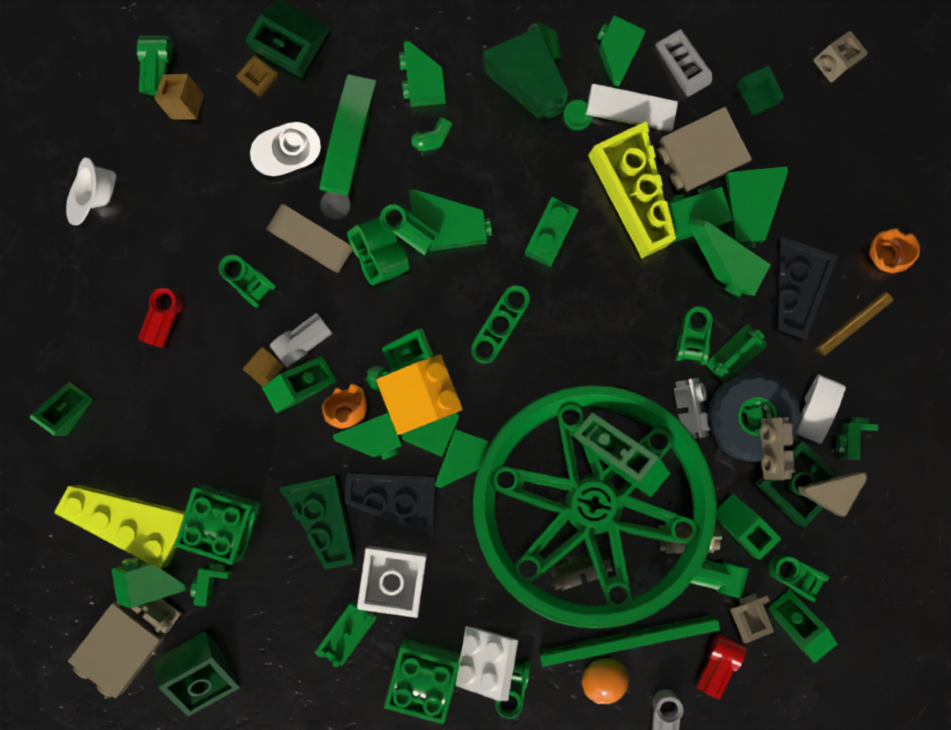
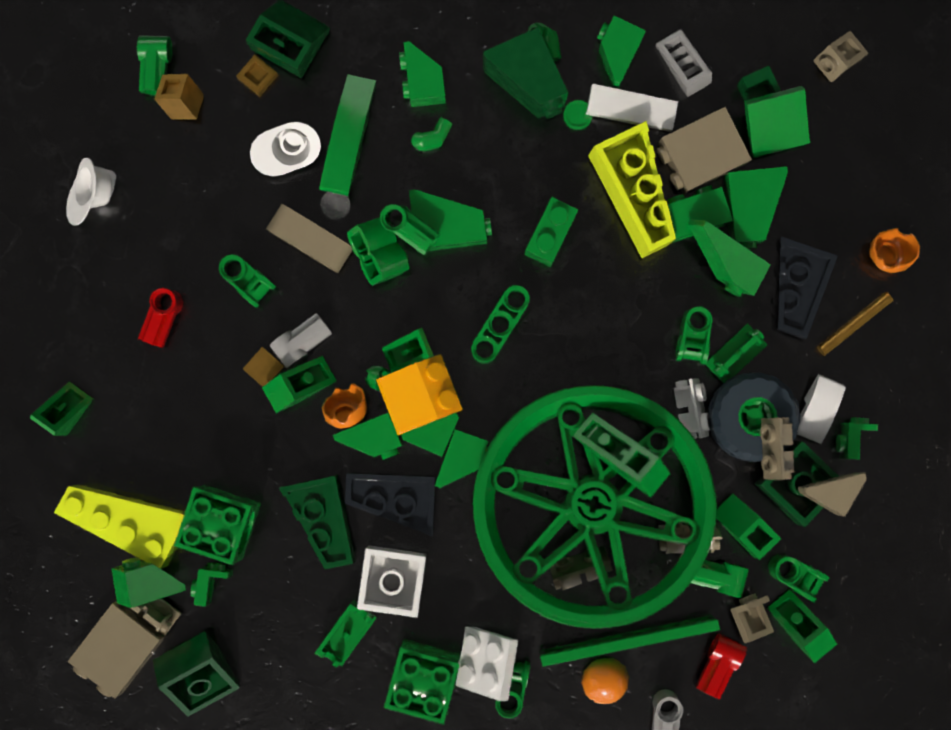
none -> green tile [744,86,810,158]

